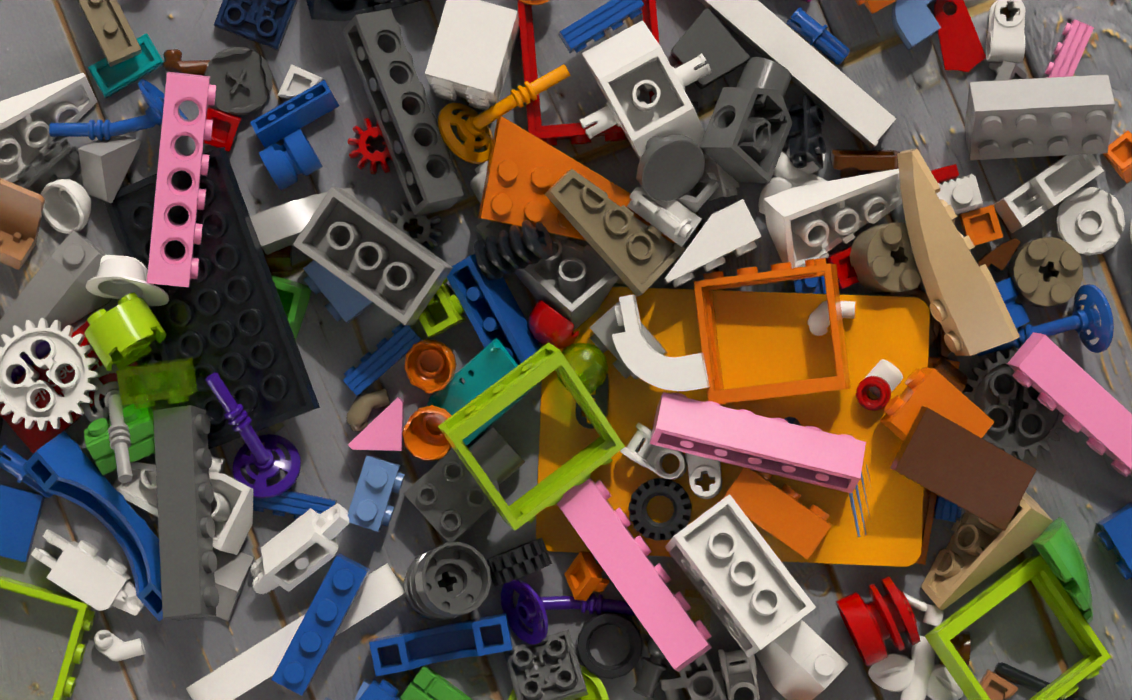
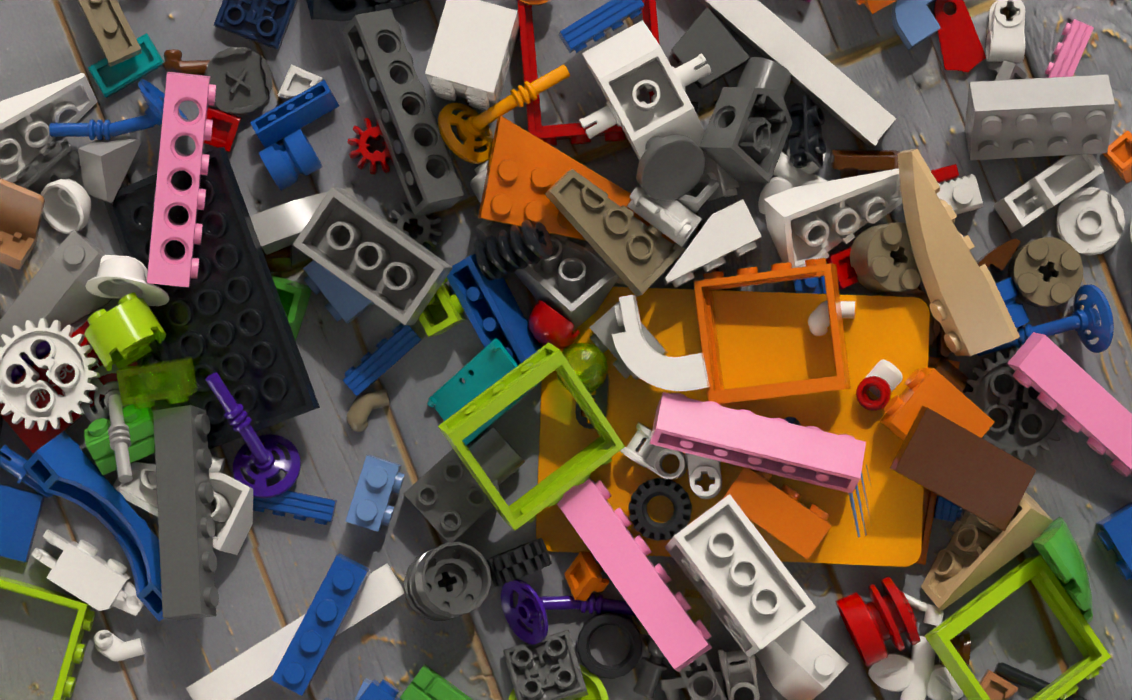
light grey slope [214,551,255,621] -> none
white hinge [250,503,349,594] -> none
bright pink slope [348,397,405,451] -> none
blue arch [369,613,513,677] -> none
orange hair [402,405,452,461] -> none
orange hair [404,339,457,393] -> none
blue axle [786,7,850,65] -> none
orange tile [959,204,1003,246] -> none

